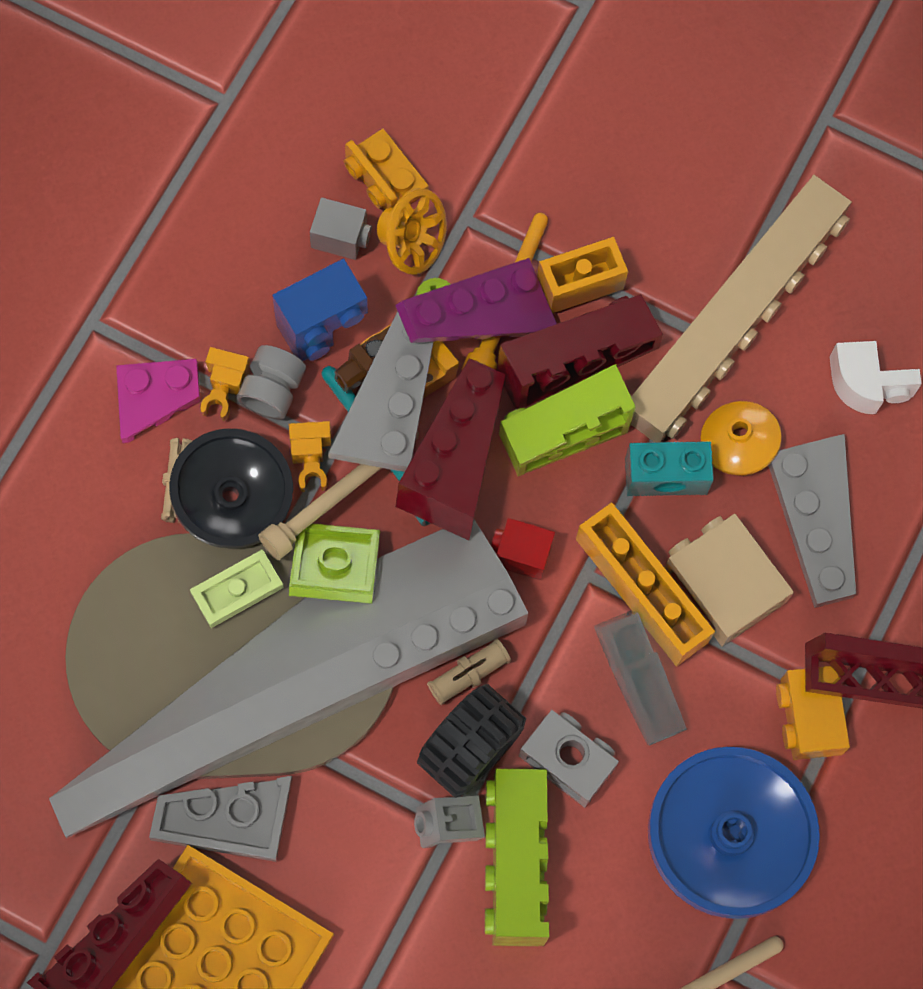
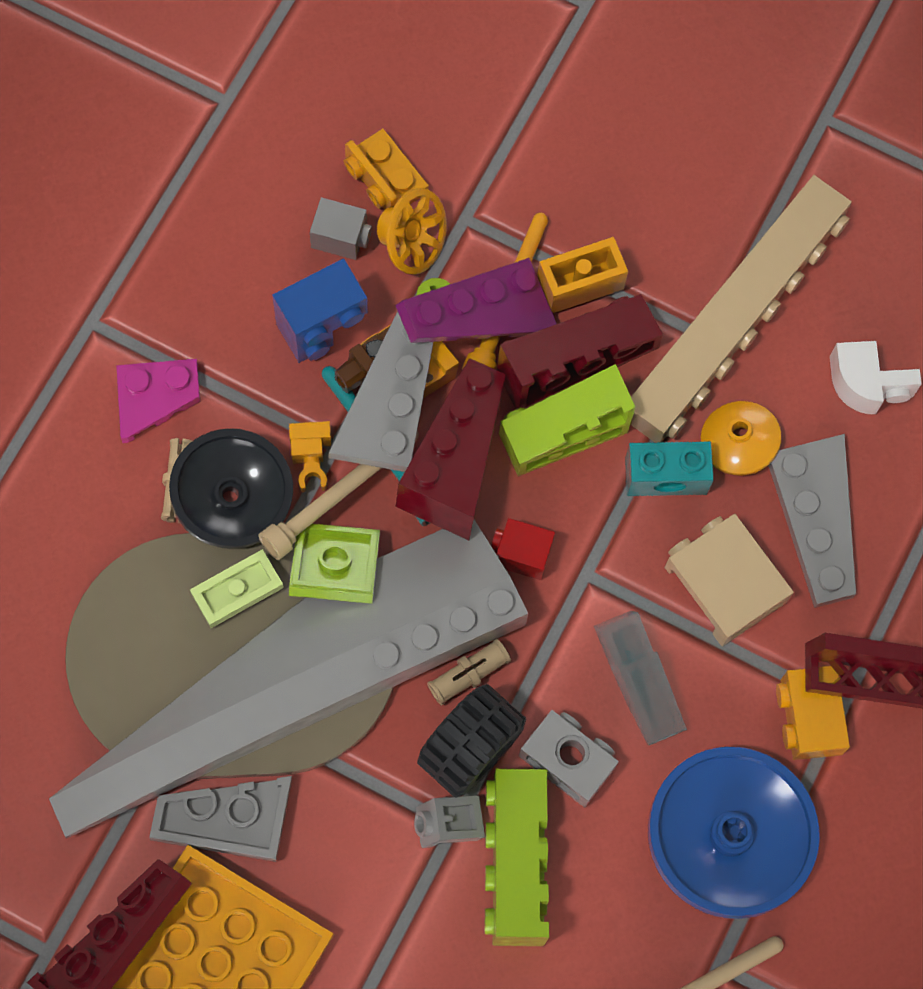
light orange piece [200,347,251,421] -> none
light grey wheel [236,345,306,420] -> none
light orange brick [576,502,715,667] -> none

